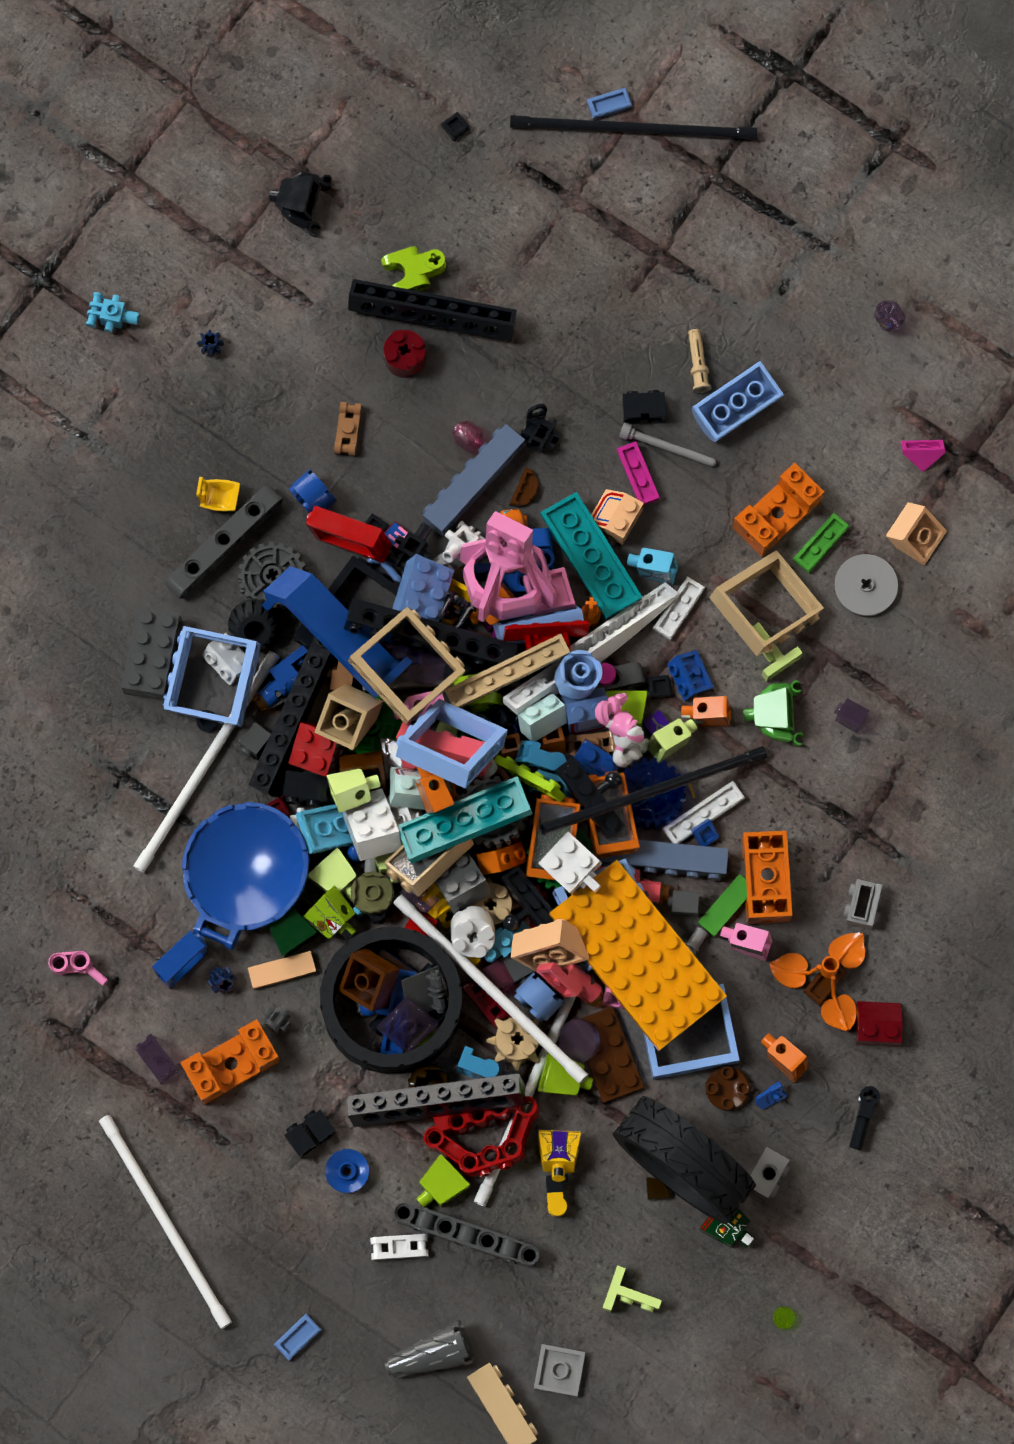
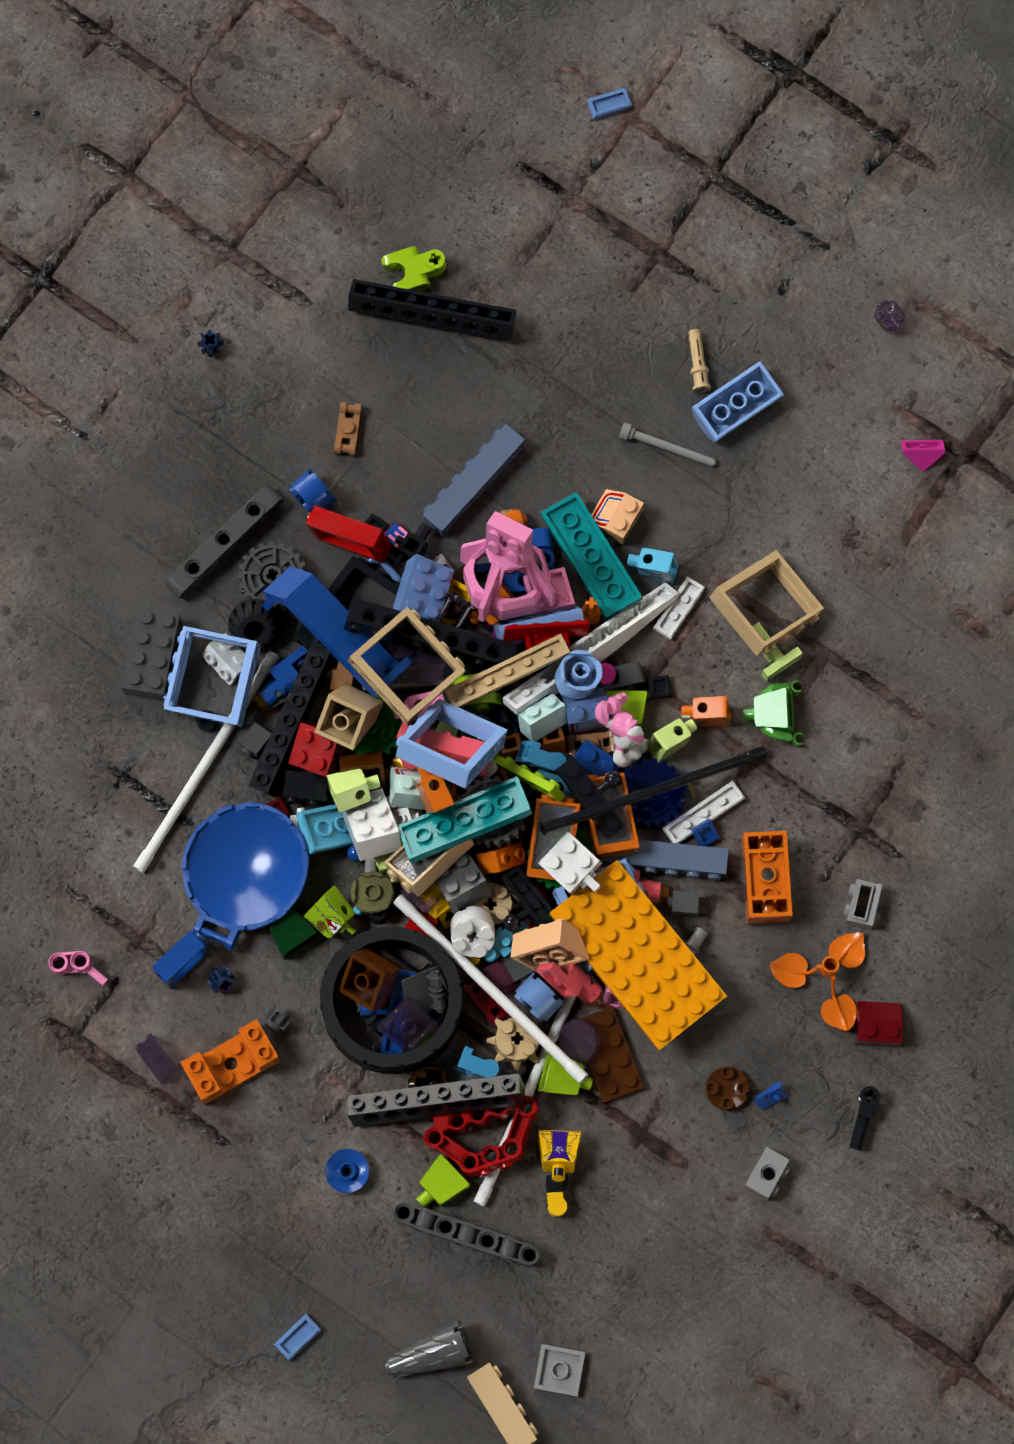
medium azure piece [86,292,140,333] -> none
white piece [99,1114,232,1329] -> none
yellow piece [196,477,240,512] -> none
light nougat tile [248,951,316,990] -> none
black torso [269,171,332,237] -> none
black piece [284,1110,336,1159] -> none
yellowish green torso [308,848,357,901] -> none
white plate [370,1234,429,1261] -> none
light grey tile [380,738,403,781] -> none
dark red brick [383,330,426,378] -> none
black tile [441,112,470,141] -> none
white piece [442,521,485,563] -> none
clear pink head [452,421,484,452] -> none
reddish brown tile [509,467,539,507] -> none
black piece [510,115,757,140] -> none
black piece [521,404,560,453] -> none
yellowish green bracket [602,1265,662,1313] -> none
black tyre [613,1096,756,1224] -> none
dark pink plate [616,441,660,506] -> none
black brick [622,390,666,424] -> none
dark purple tile [642,710,670,736] -> none
light blue window [643,982,739,1080] -> none
dark brown tile [646,1177,670,1200] -> none
blue bracket [667,650,714,701] -> none
bright green tile [697,874,747,937] -> none
dark green torso [699,1209,755,1248] -> none
bright pink torso [720,923,773,961] -> none
orange plate [732,463,825,557] -> none
orange torso [761,1033,809,1083] -> none
clear neon green tile [772,1306,795,1329] -> none
bright green tile [792,513,850,574] -> none
reddish brown tile [803,966,847,1006] -> none
light grey piece [834,554,898,616] -> none
clear purple brick [834,698,870,733] -> none
light nougat slope [886,502,947,565] -> none

